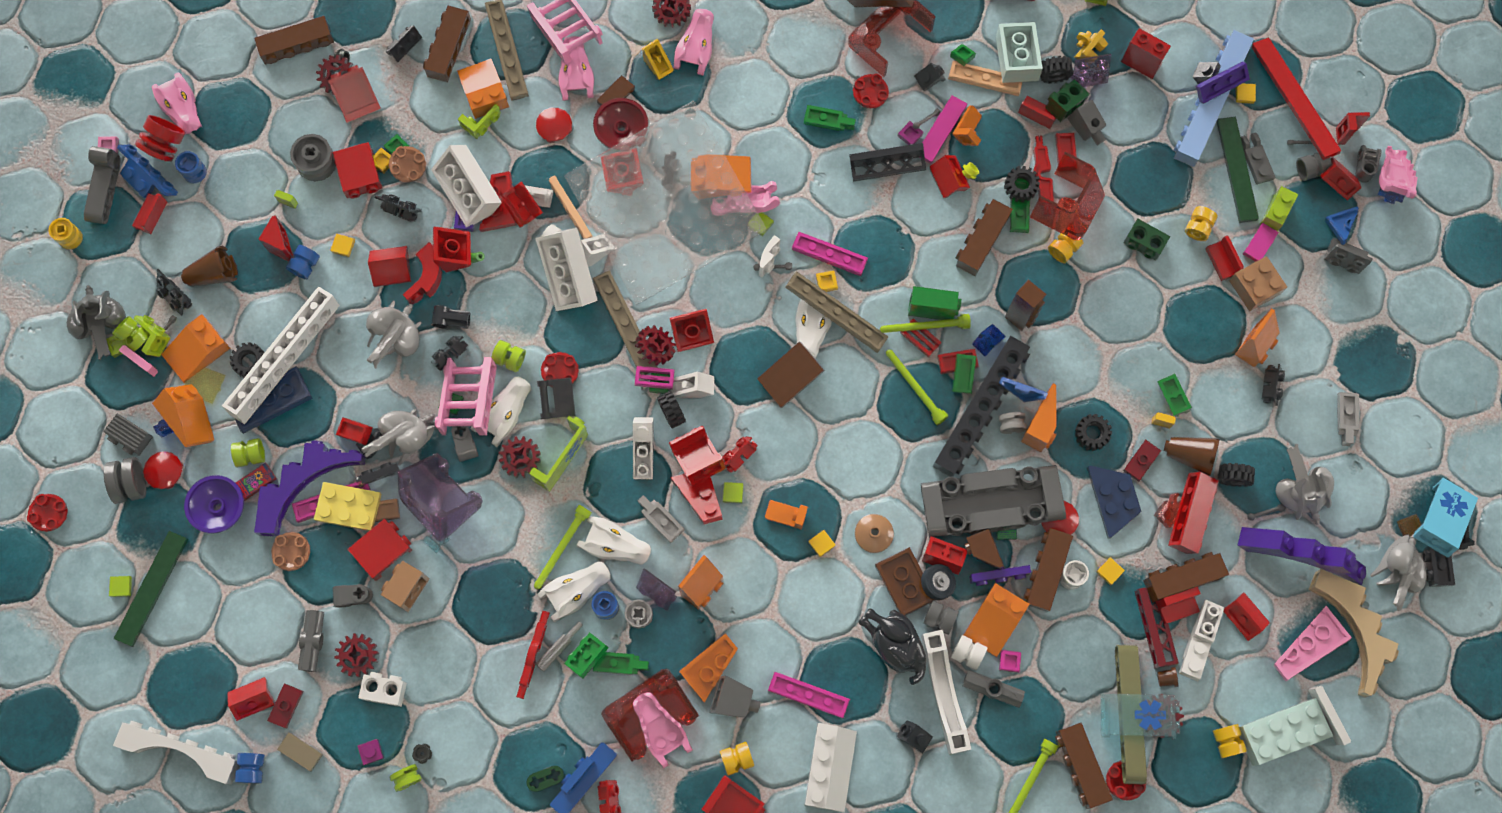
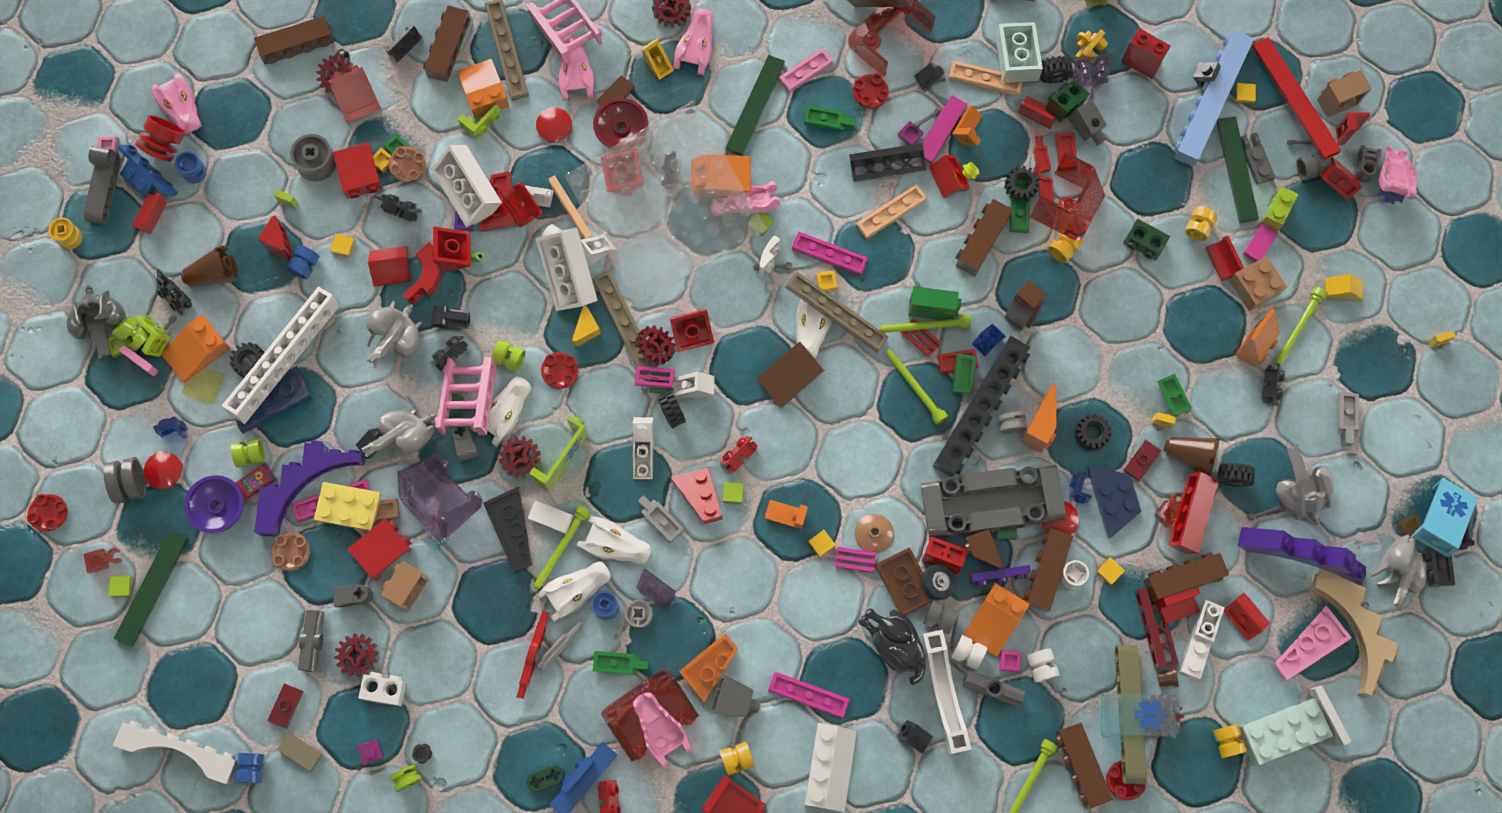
dark grey brick [103,413,153,456] -> none
orange slope [152,384,215,447] -> none
red panel [228,677,275,721] -> none
red tile [336,417,373,445] -> none
black plate [355,462,400,488] -> none
black plate [537,377,575,419] -> none
green bracket [564,632,609,679] -> none
red panel [669,426,726,486] -> none
orange slope [678,555,724,610] -> none
green tile [950,44,976,66] -> none
blue tile [999,377,1048,402] -> none
dark purple plate [1196,61,1250,104] -> none
dark grey bracket [1324,238,1373,274] -> none
blue tile [1325,206,1359,245] -> none
none -> clear red plate [83,548,122,574]
none -> black wing [483,486,533,574]
none -> white slope [527,501,573,534]
none -> yellow slope [572,306,601,347]
none -> dark green tile [726,54,785,156]
none -> bright pink tile [779,48,834,93]
none -> dark pink tile [835,547,876,573]
none -> light nougat tile [856,184,927,240]
none -> white wheel [1027,648,1060,683]
none -> clear blue bracket [1069,471,1092,504]
none -> lime piece [1275,287,1328,366]
none -> medium nougat brick [1317,70,1372,118]
none -> yellow slope [1325,274,1363,301]
none -> yellow tile [1429,331,1456,347]

